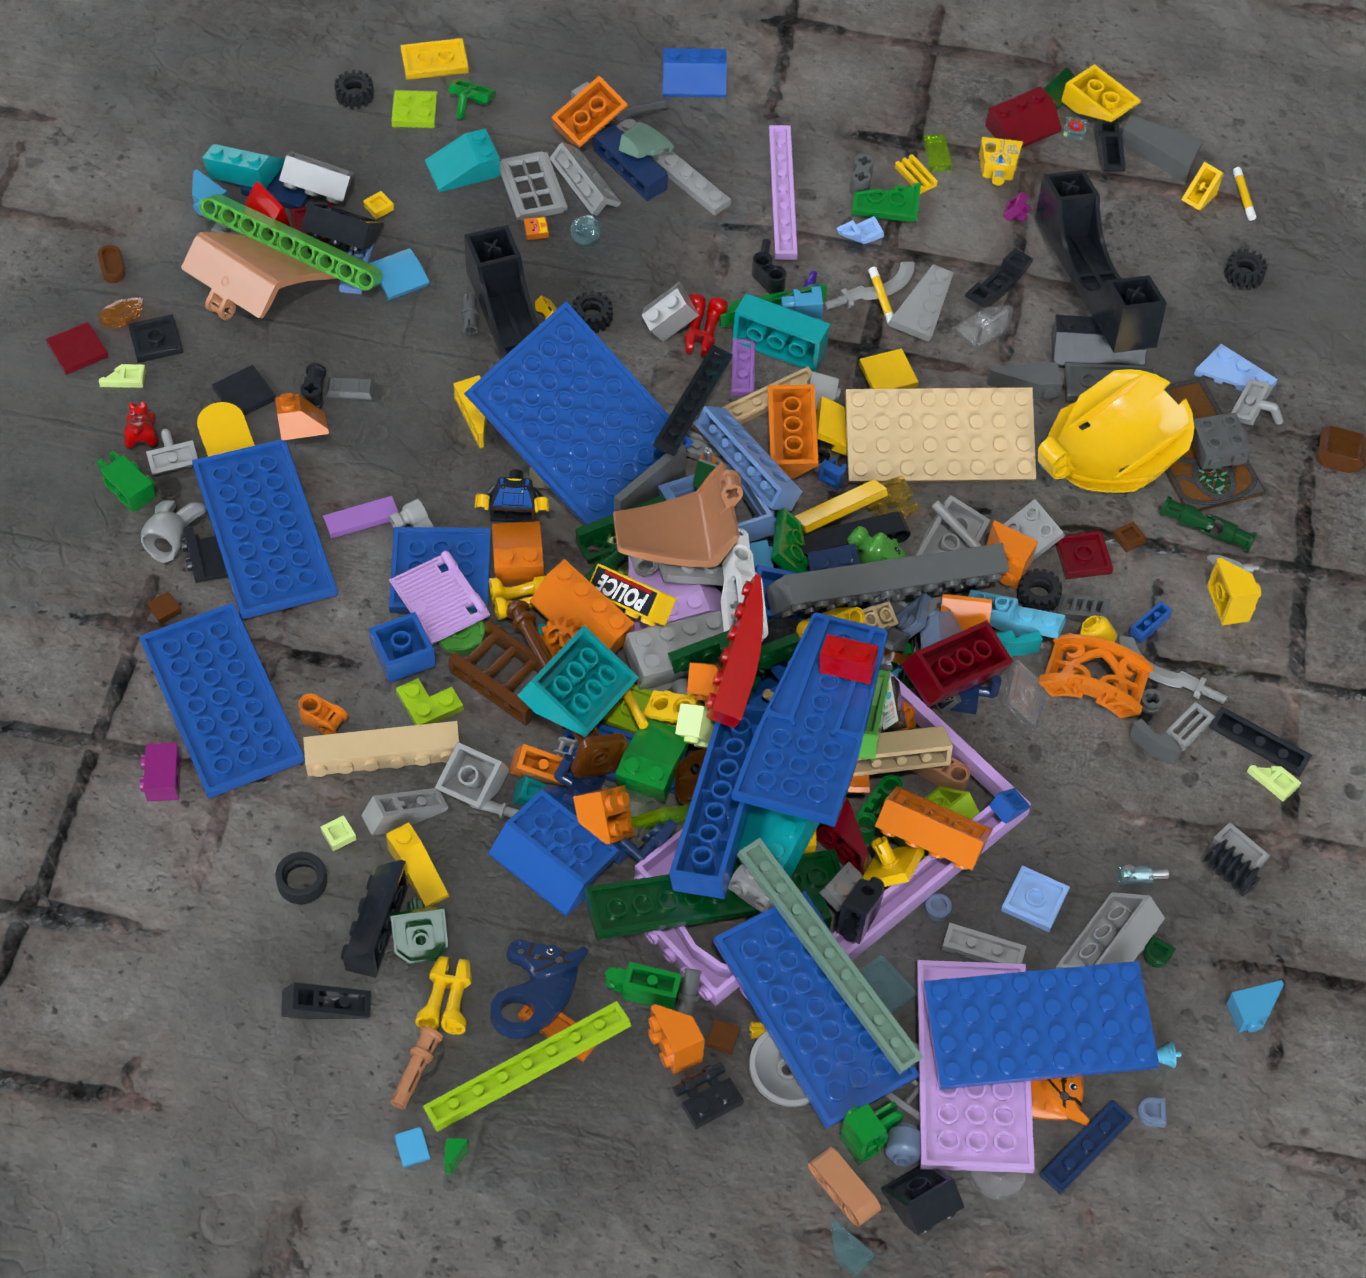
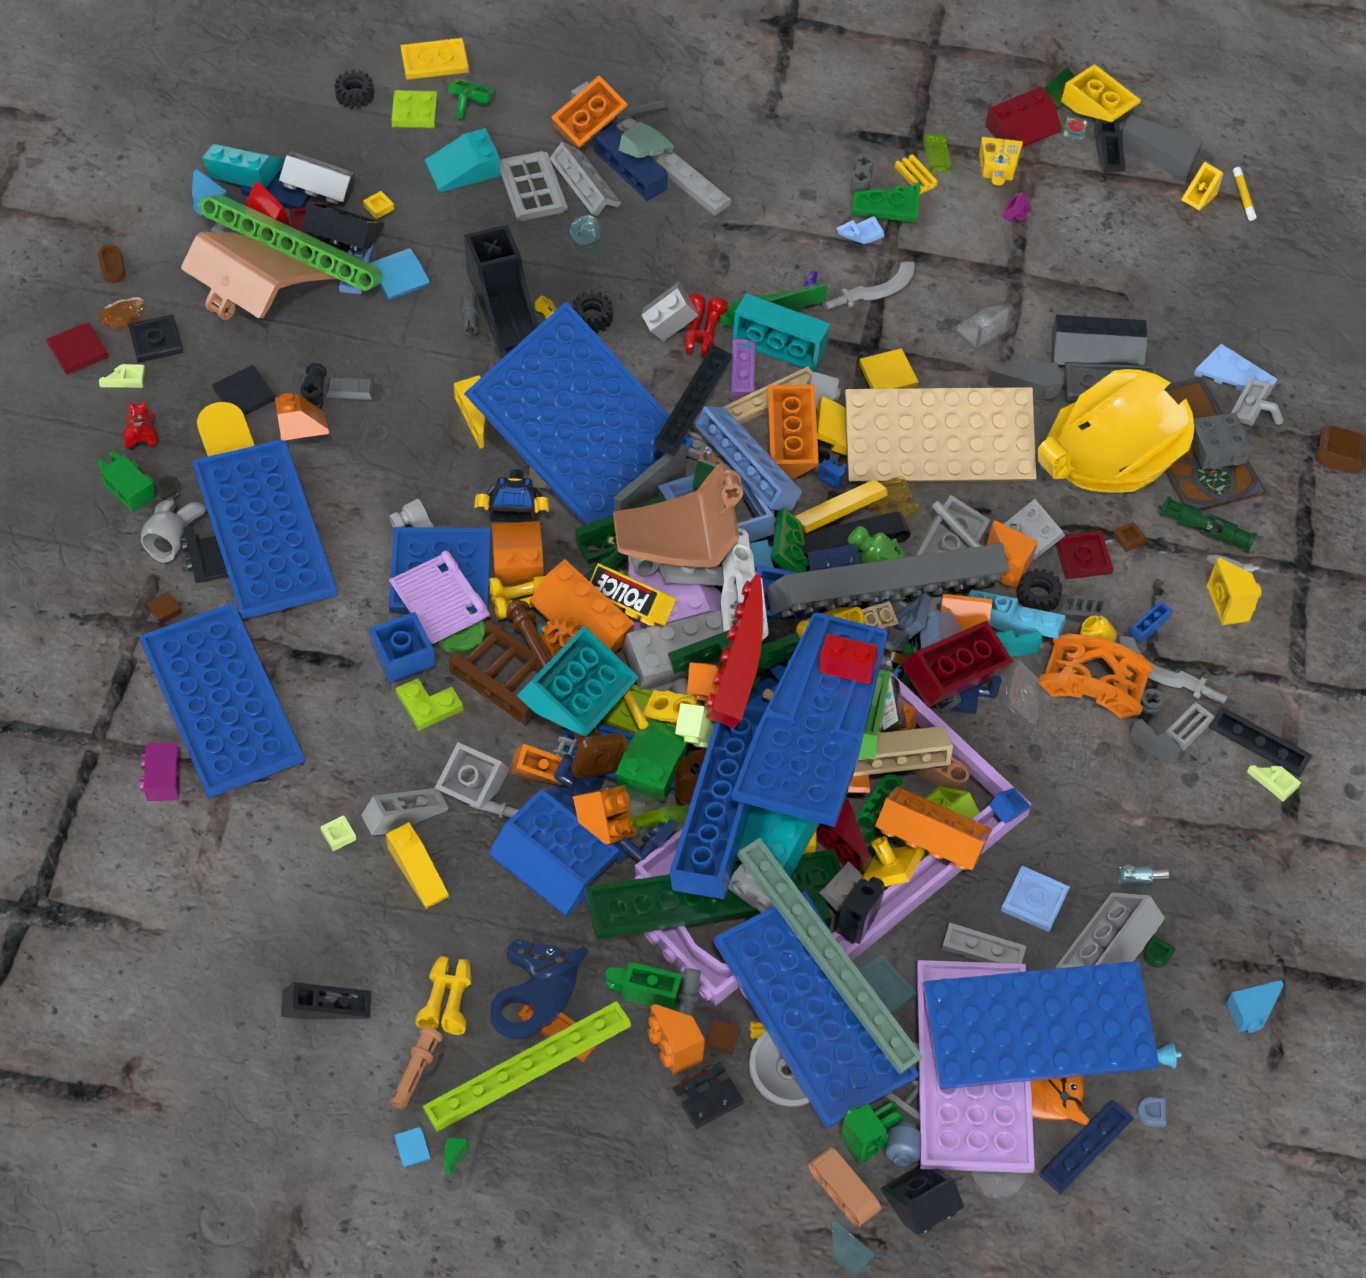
light grey plate [146,429,198,476] -> none
black tyre [275,851,327,905] -> none
orange piece [299,694,349,735] -> none
tan brick [303,721,460,777] -> none
medium lavender tile [323,496,398,539] -> none
black slope [341,860,409,978] -> none
piece [390,897,448,964] -> none
teal slope [512,775,547,806] -> none
orange tile [524,217,549,240] -> none
slope [663,48,727,97] -> none
black beam [752,239,786,294] -> none
lavender plate [769,125,797,260] -> none
dark azure hips [781,286,823,320] -> none
yellow bar [868,267,894,327] -> none
light grey wing [888,264,954,342] -> none
sand blue tile [925,893,952,921] -> none
black slope [965,248,1033,308] -> none
black arch [1035,170,1167,353] -> none
black piece [1203,839,1261,897] -> none
light grey tile [1212,822,1270,870] -> none
black tyre [1224,249,1268,291] -> none

